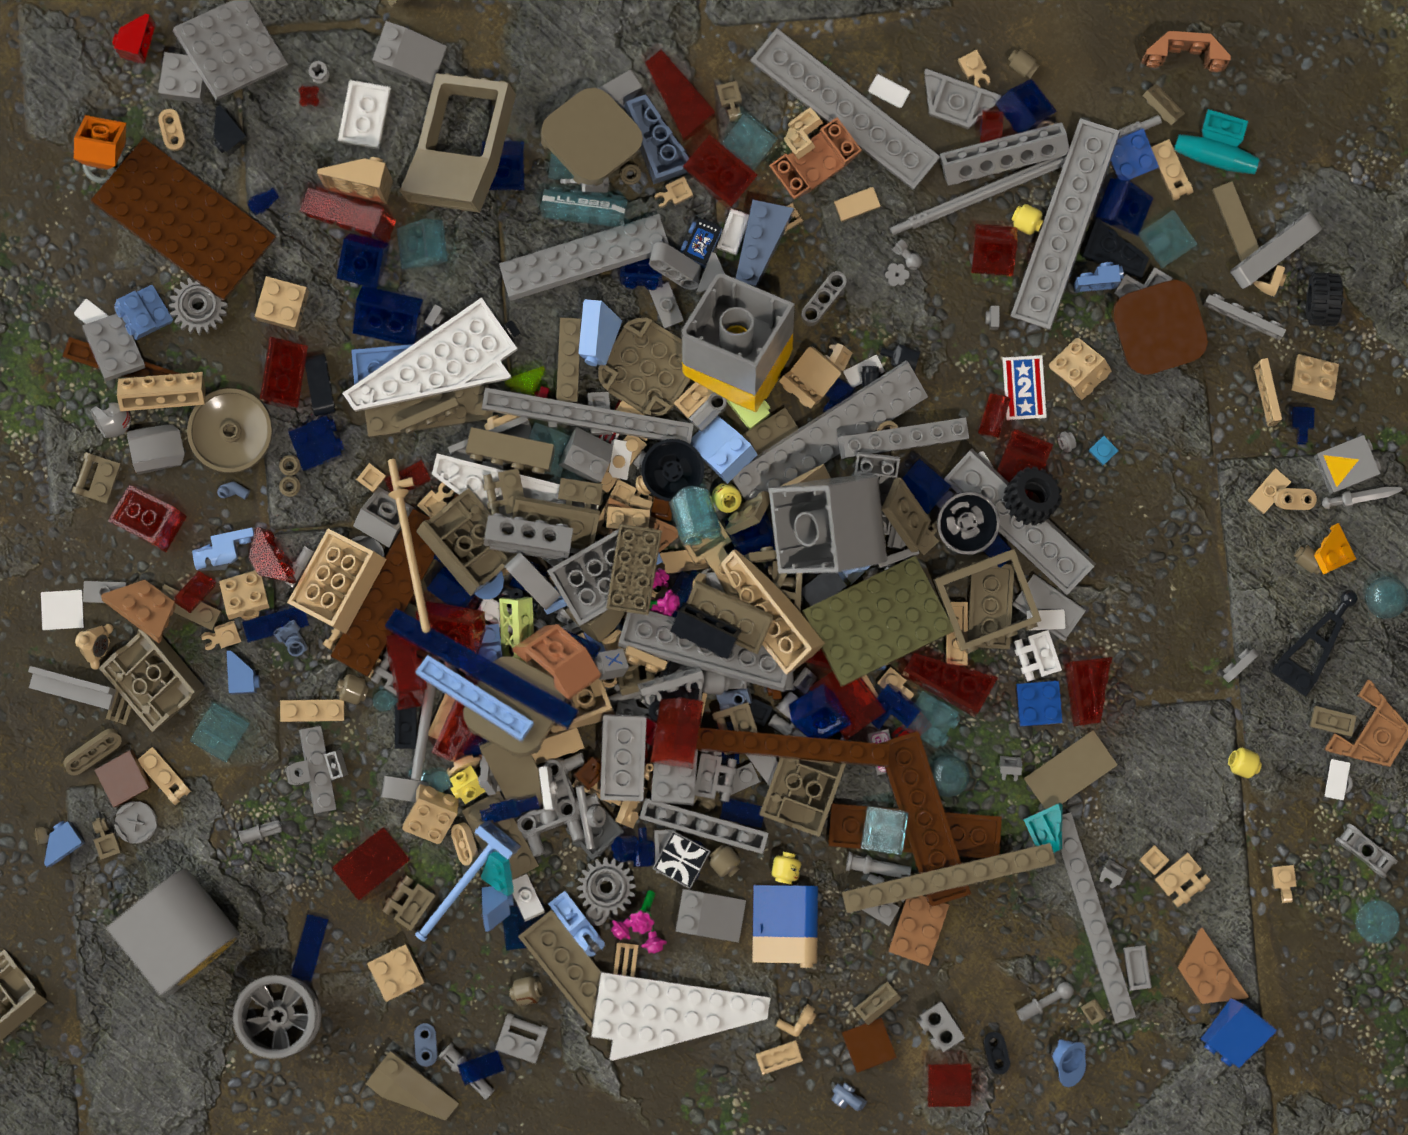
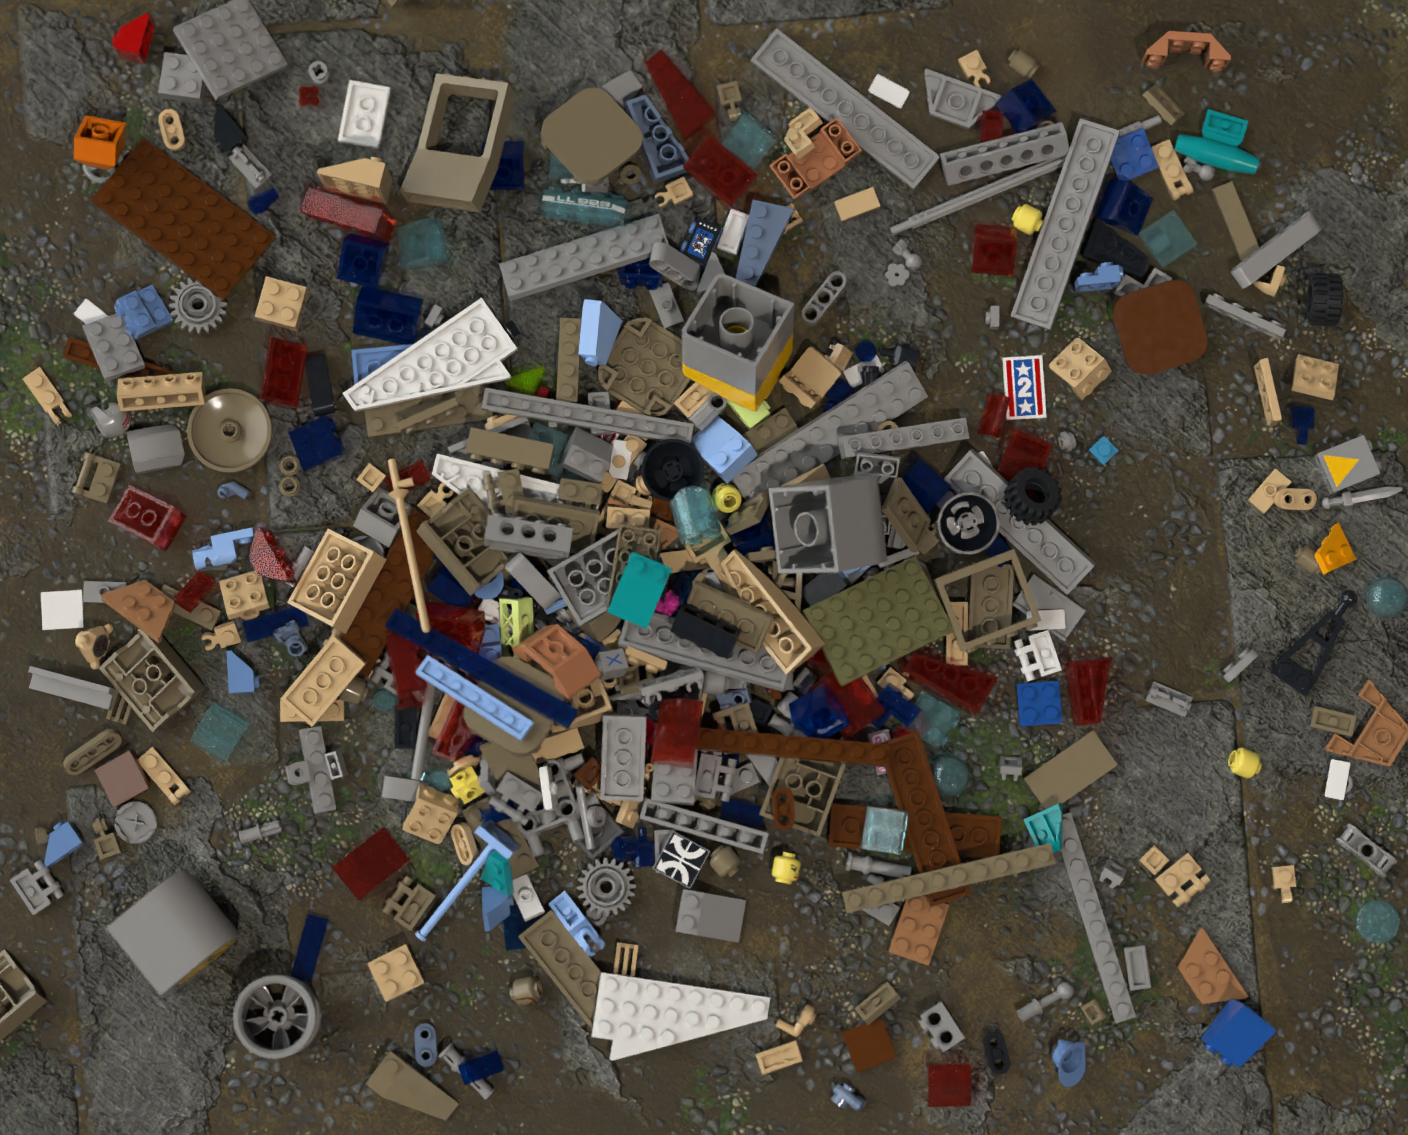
light grey slope [372,21,447,85] -> none
light grey plate [495,1013,548,1064] -> none
dark pink plant [611,890,667,953] -> none
door [752,885,818,968] -> none
none -> light grey plate [10,860,64,915]
none -> tan hinge [23,367,72,426]
none -> light grey hinge [229,144,272,189]
none -> tan plate [280,635,367,727]
none -> light grey plate [488,772,543,825]
none -> teal slope [607,552,672,629]
none -> reddish brown plate [772,787,795,830]
none -> clear blue plate [855,341,877,362]
none -> light grey hinge [1146,681,1193,717]
none -> light grey arm [1182,157,1215,181]

